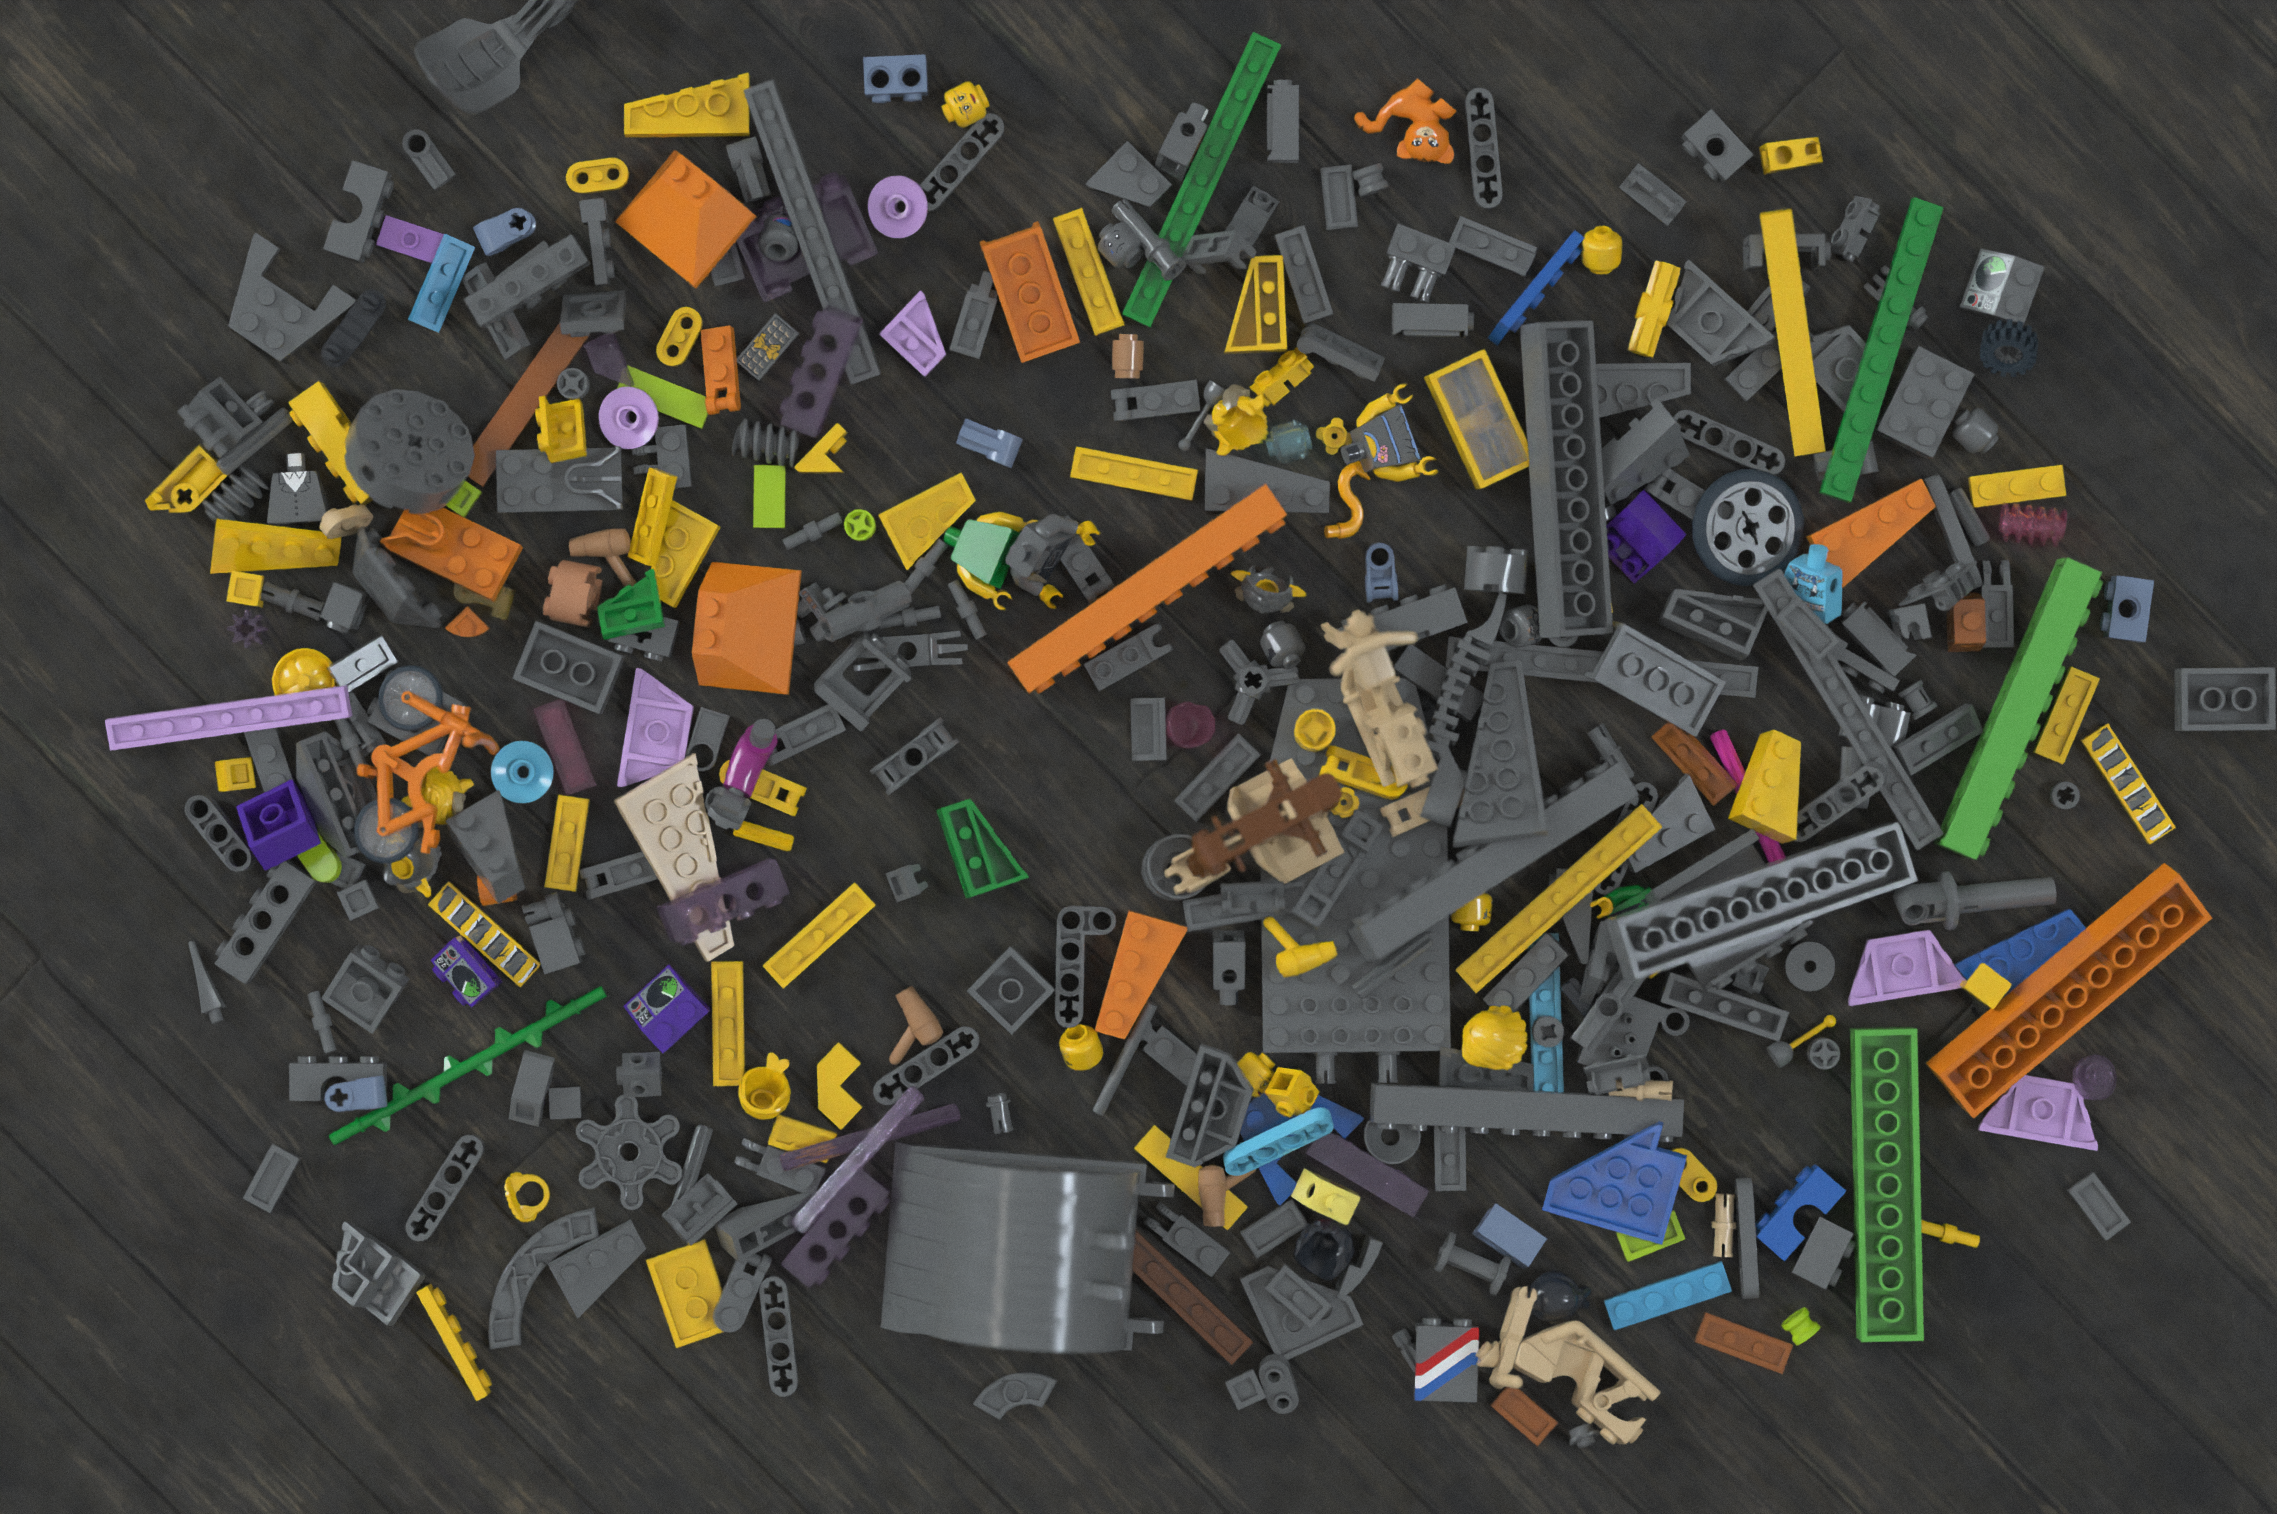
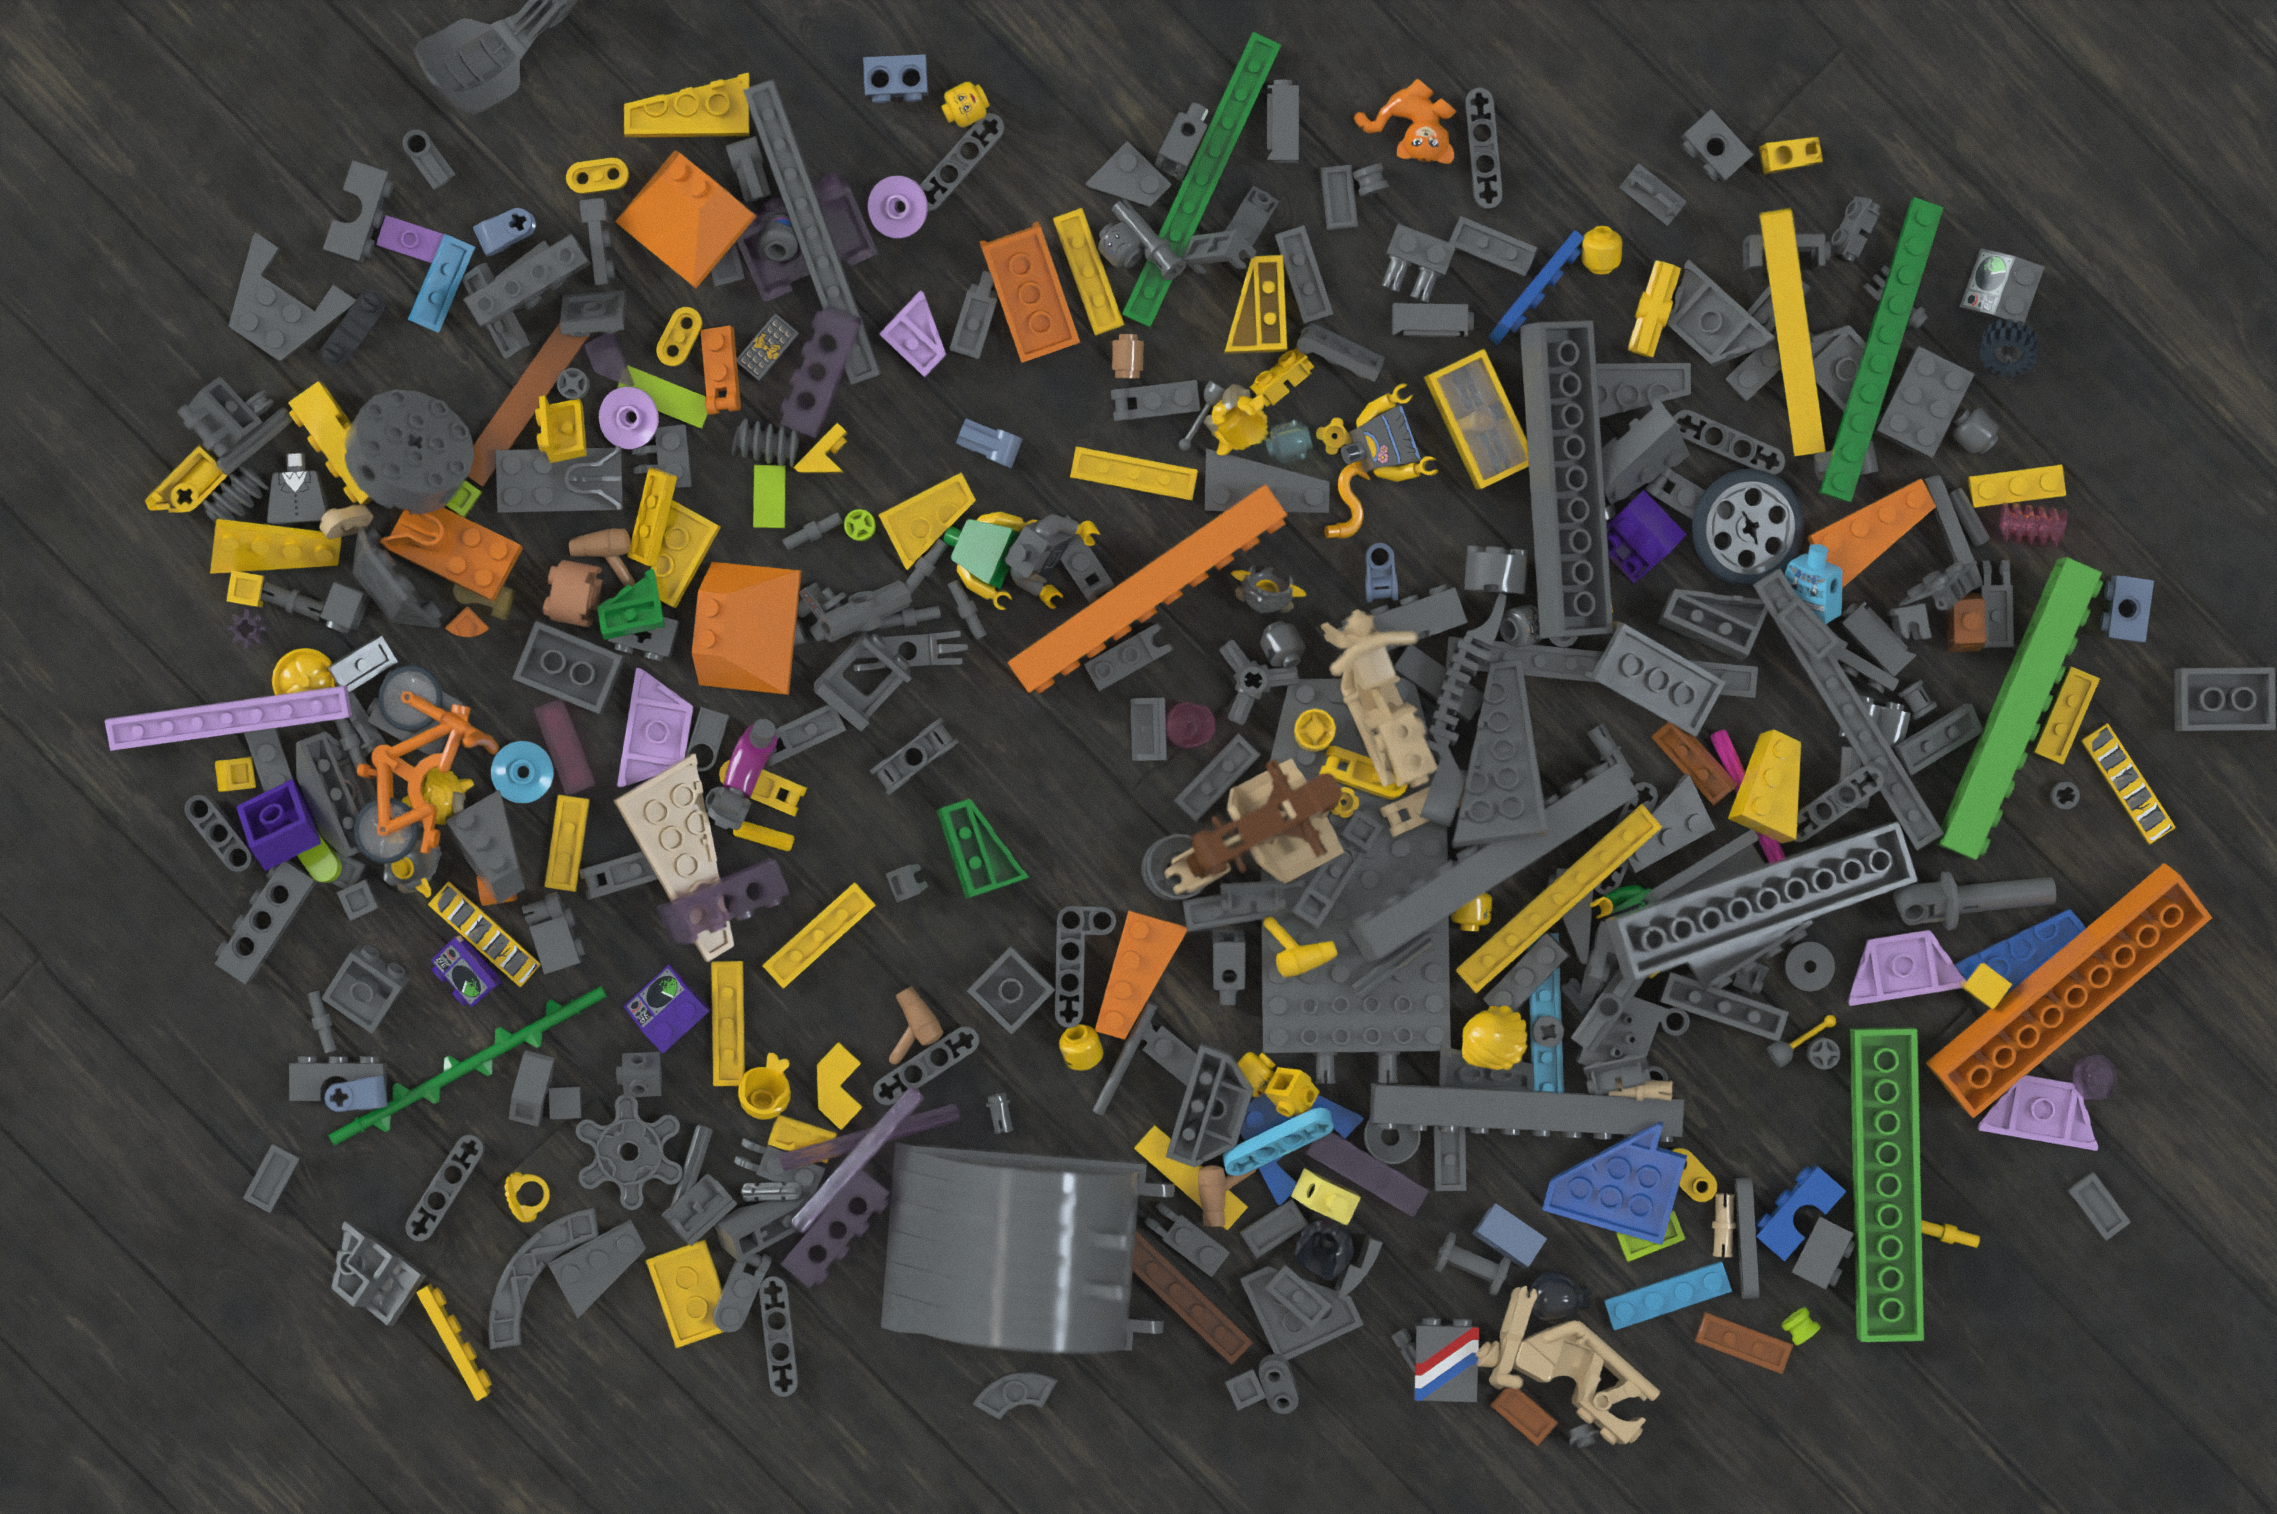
dark grey piece [188,941,226,1024] -> none
none -> dark grey axle [741,1182,802,1202]

